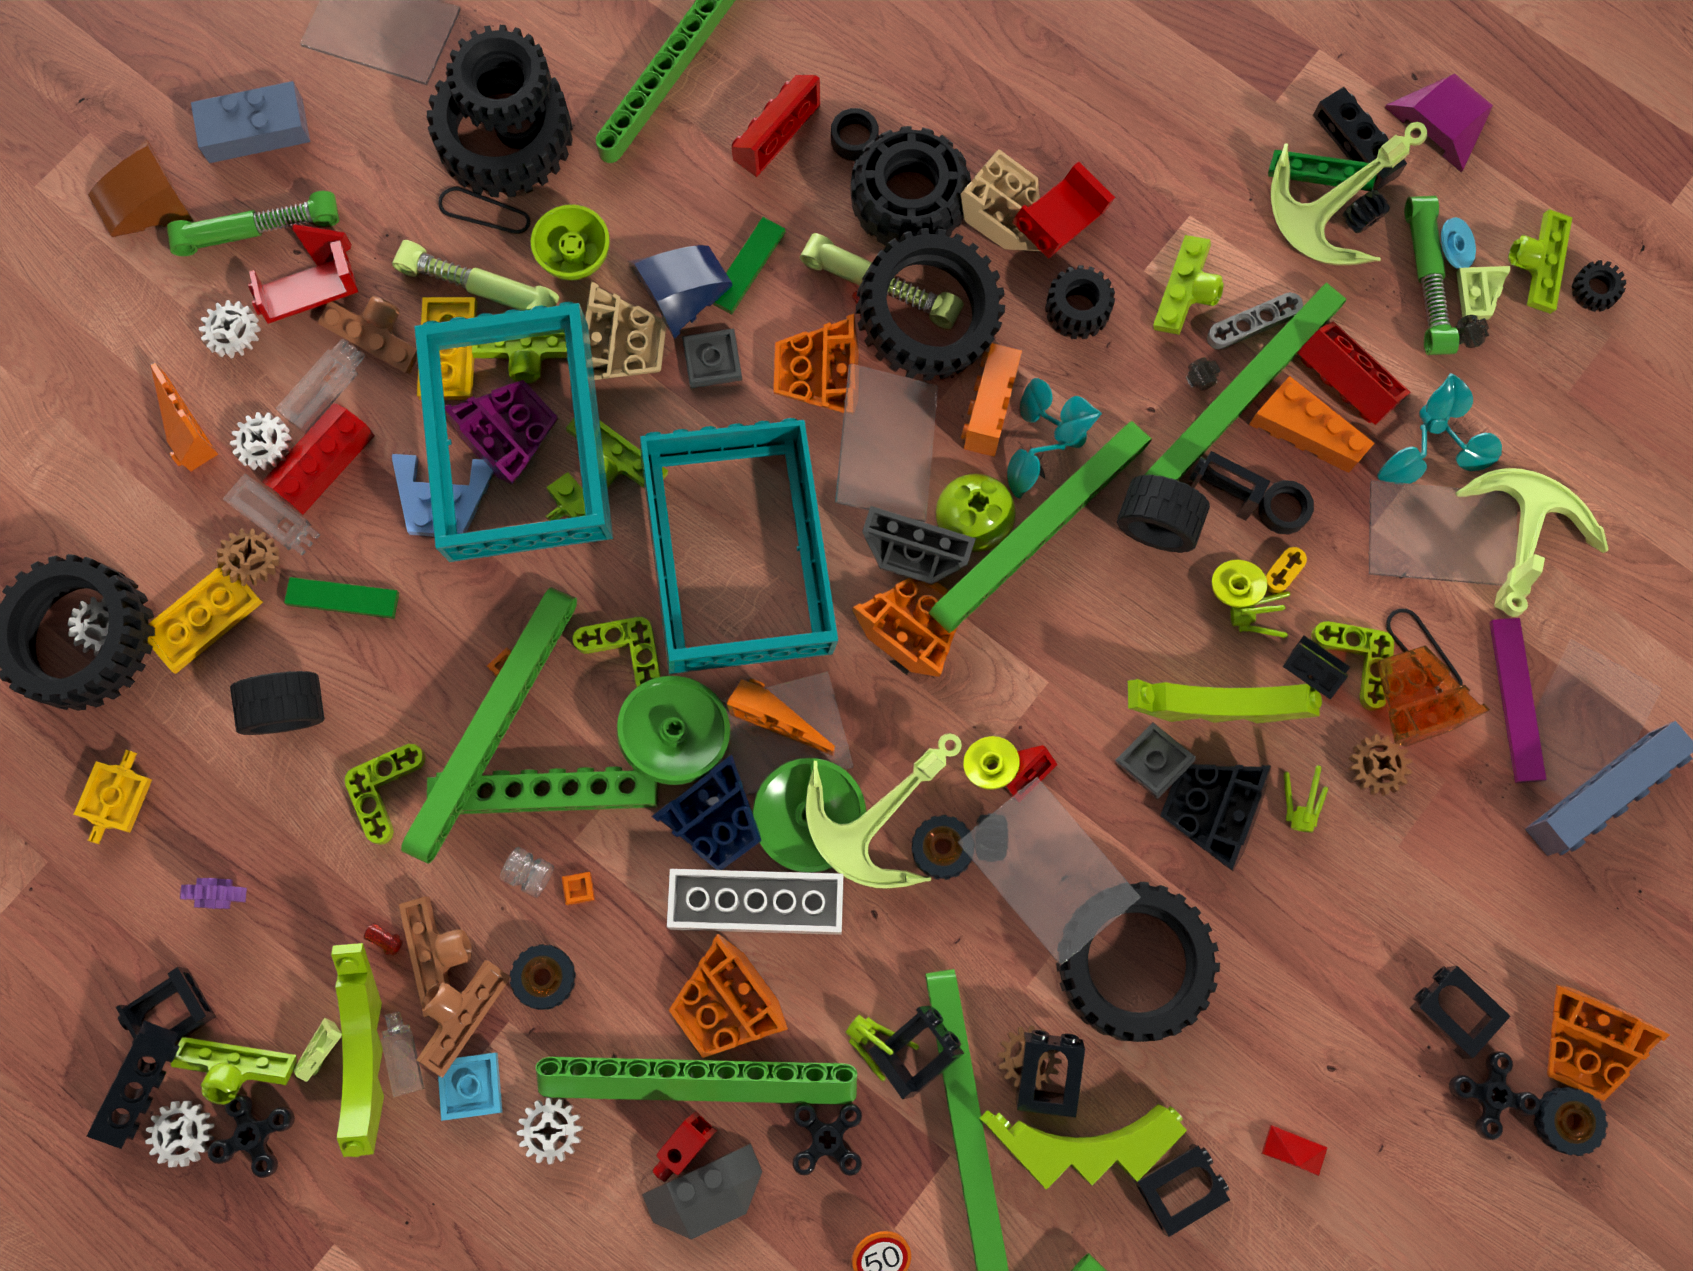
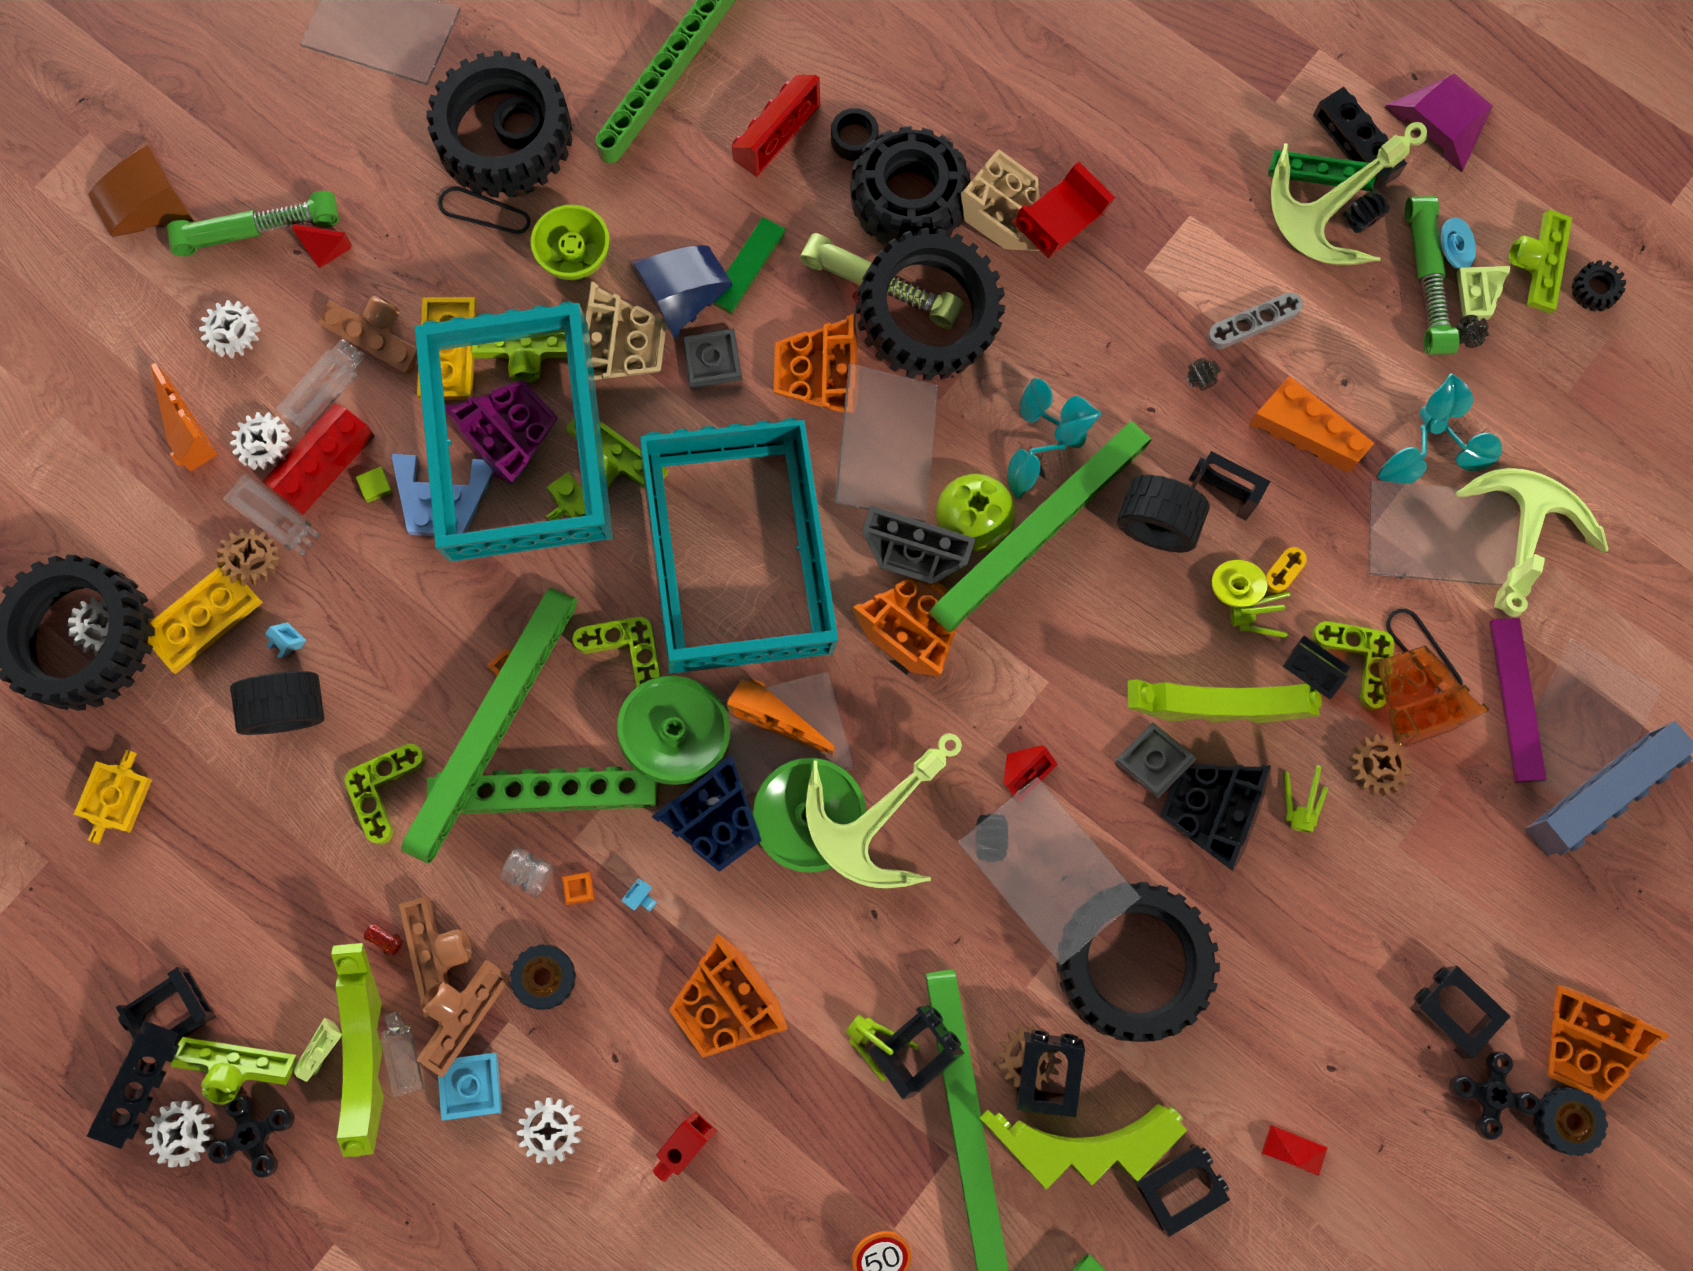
medium lavender gear [180,878,247,909] -> none
sand blue brick [191,81,310,163] -> none
panel [248,240,359,324] -> none
green tile [284,577,400,619] -> none
yellowish green piece [392,240,559,311] -> none
black tyre [446,24,552,132] -> none
bright green beam [536,1057,858,1104] -> none
dark grey wedge [642,1144,763,1240] -> none
white brick [667,869,843,935] -> none
black gear [792,1103,862,1176] -> none
black wheel [912,815,974,880] -> none
orange wedge [961,343,1022,457] -> none
neon yellow dish [963,736,1020,790] -> none
black tyre [1045,265,1115,339] -> none
bright green beam [1145,283,1347,481] -> none
lime plate [1153,235,1224,335] -> none
black tyre [1259,480,1314,535] -> none
red slope [1297,321,1411,425] -> none
none -> medium azure tile [265,622,306,658]
none -> lime tile [356,467,393,503]
none -> medium azure tile [621,878,657,911]

